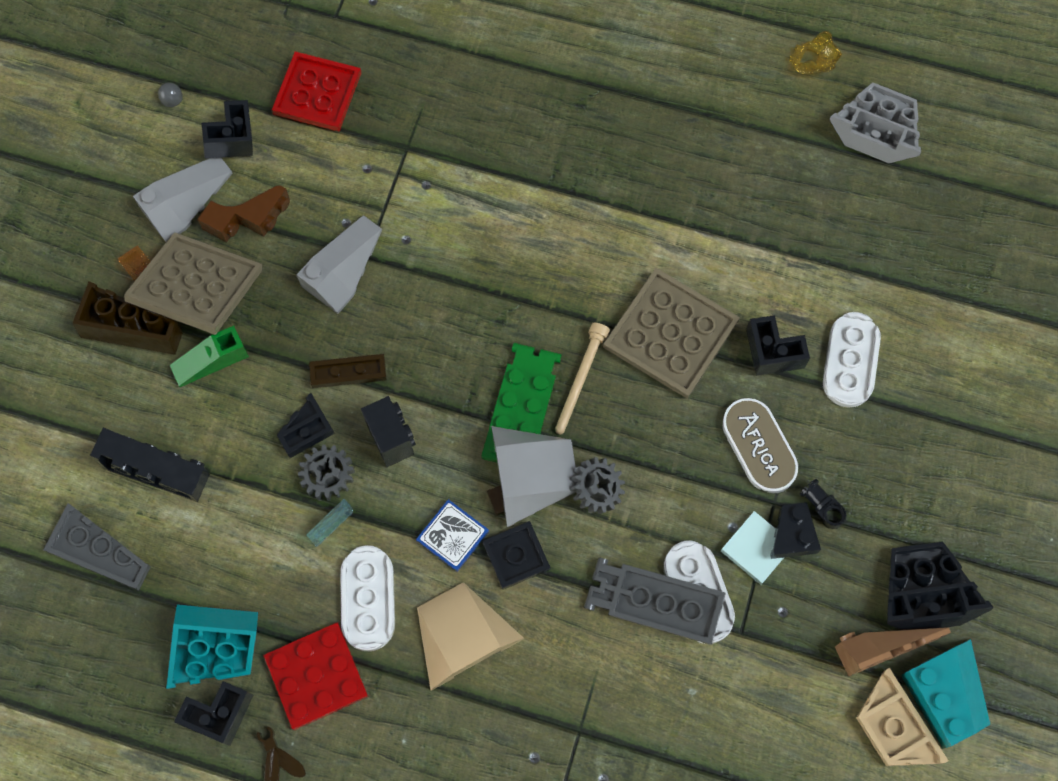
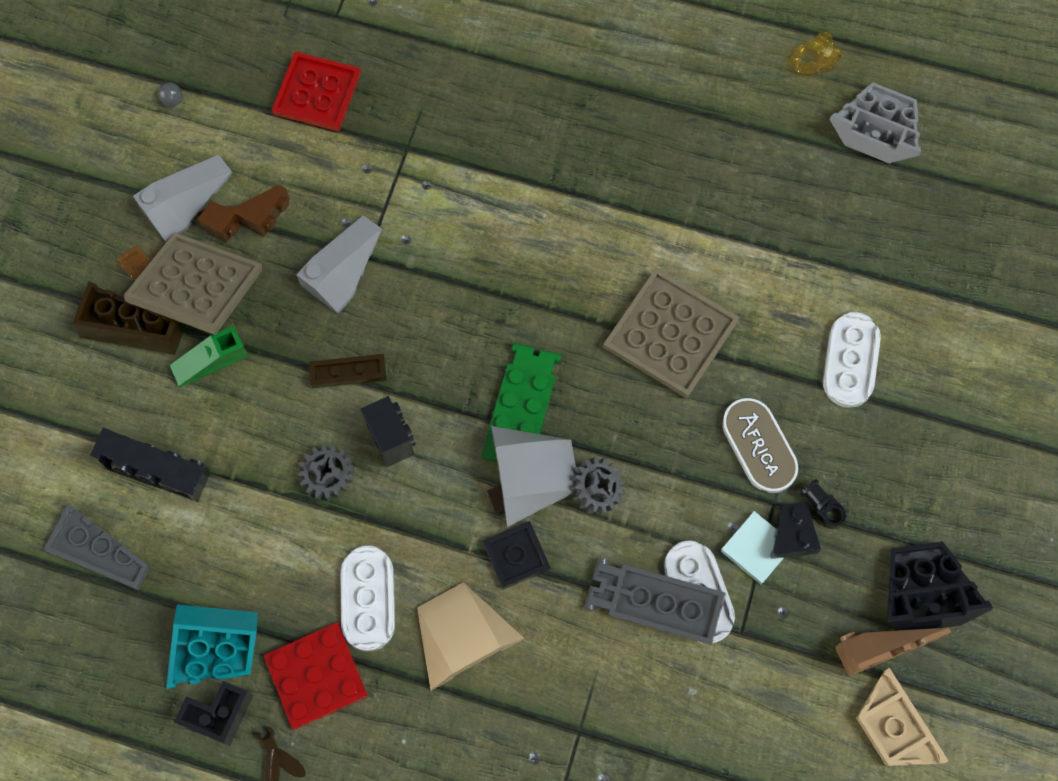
black brick [201,100,253,159] -> none
black wing [277,393,335,458] -> none
clear light blue tile [306,499,353,547] -> none
tile [416,499,489,572] -> none
tan piece [555,323,610,435] -> none
black brick [746,315,810,376] -> none
teal wedge [901,639,990,749] -> none

